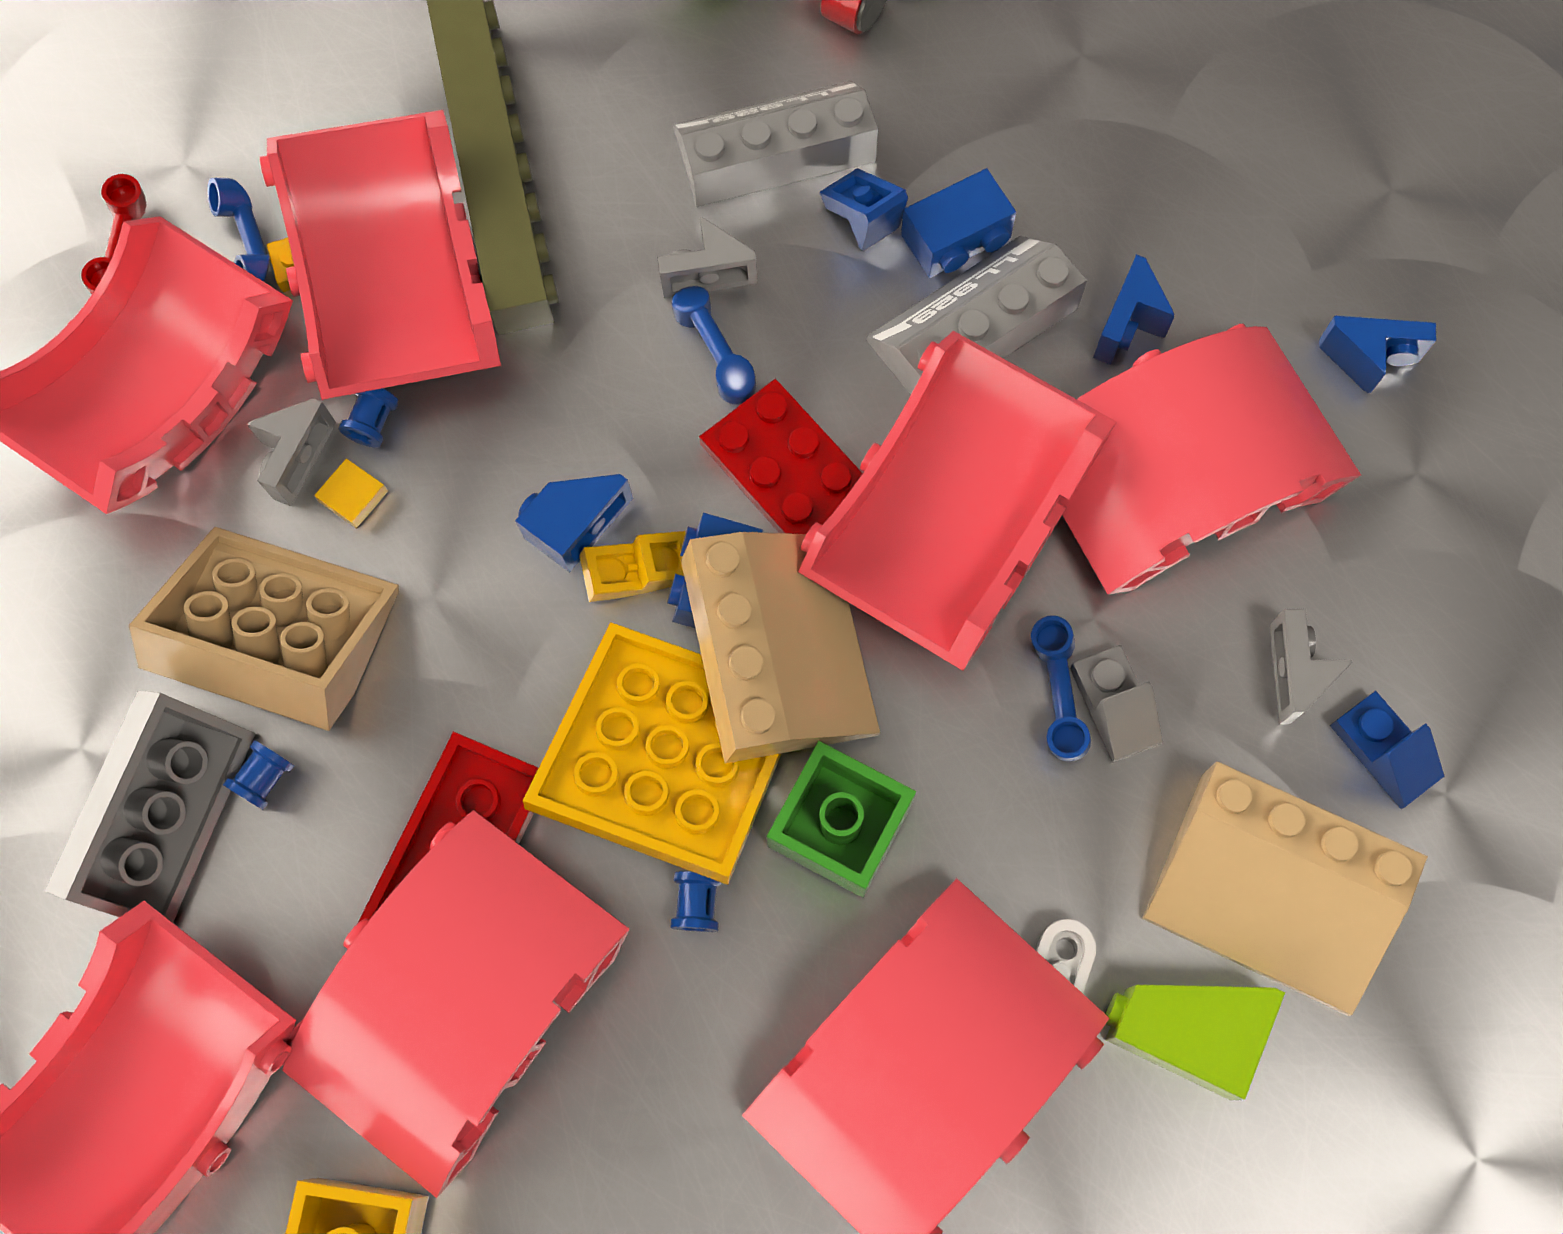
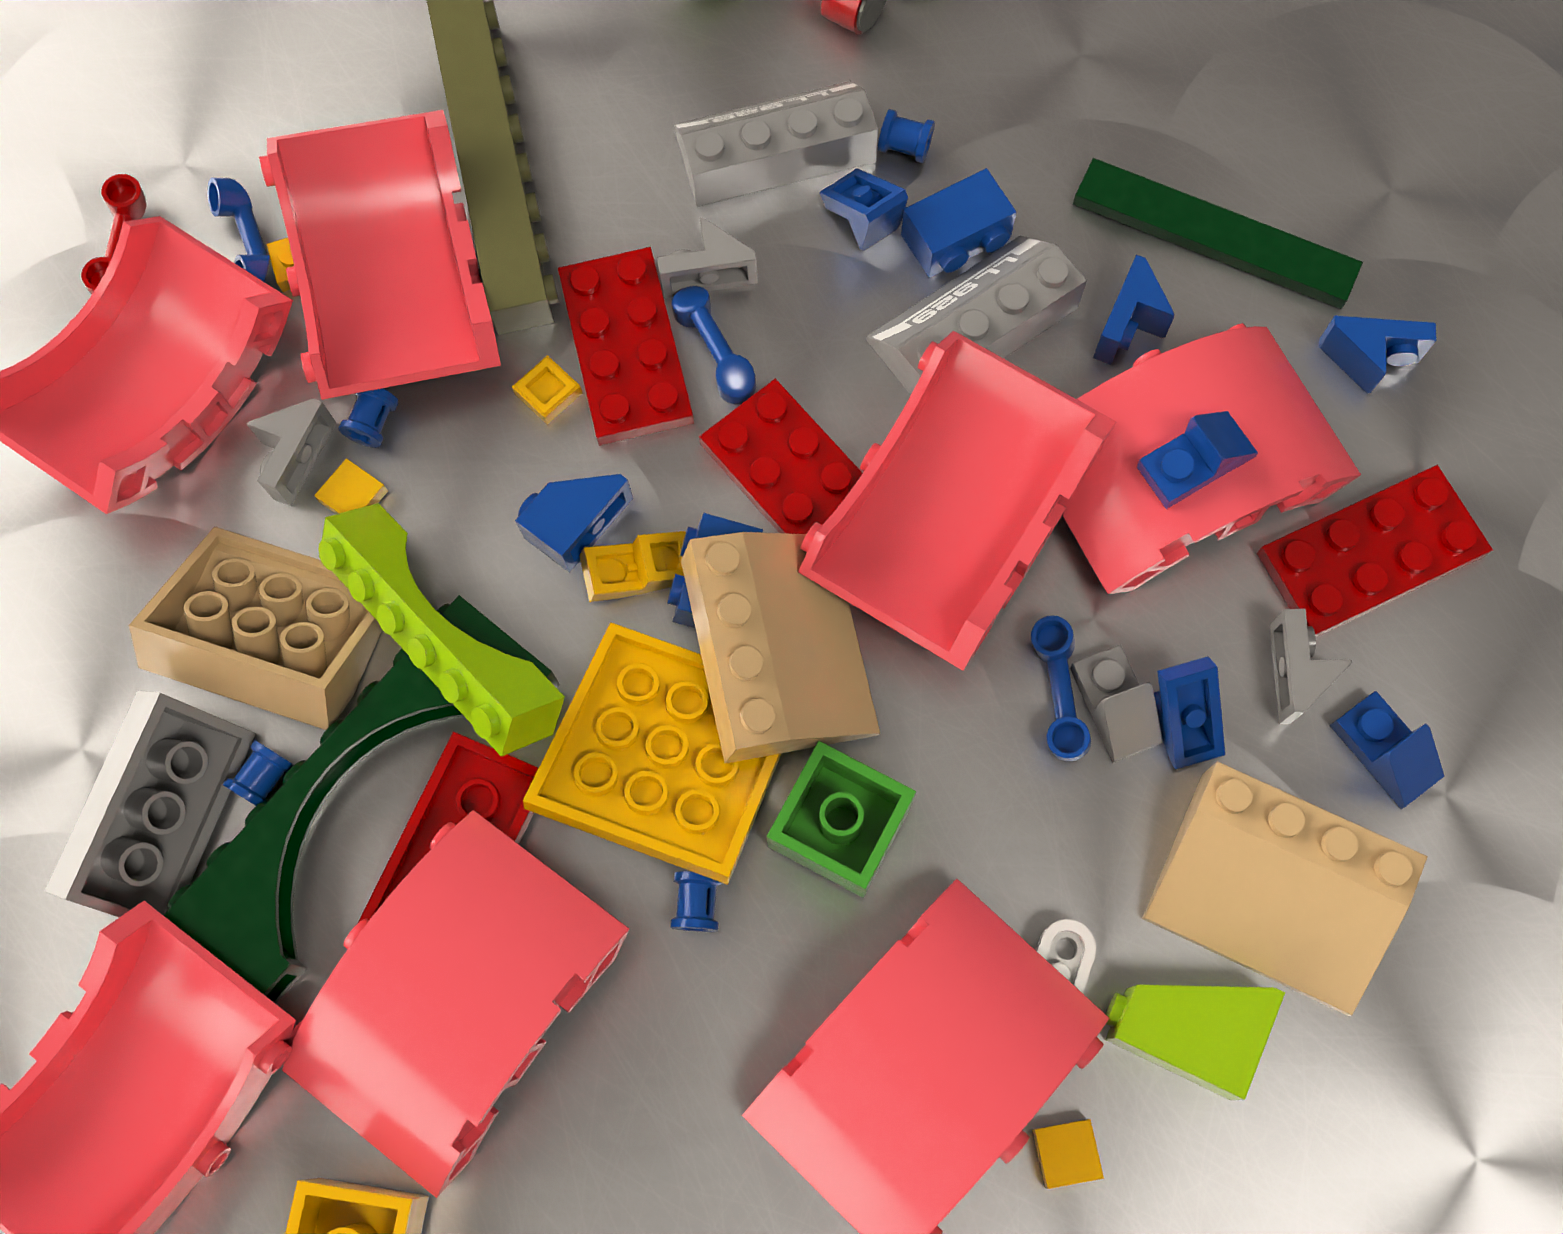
none -> dark green arch [163,595,560,1004]
none -> lime arch [318,503,565,757]
none -> yellow tile [512,355,583,425]
none -> red plate [558,247,695,446]
none -> blue bush [878,109,935,164]
none -> yellow tile [1032,1119,1104,1189]
none -> dark green tile [1073,158,1363,309]
none -> blue slope [1137,411,1258,509]
none -> blue slope [1154,656,1225,769]
none -> red plate [1256,464,1493,637]

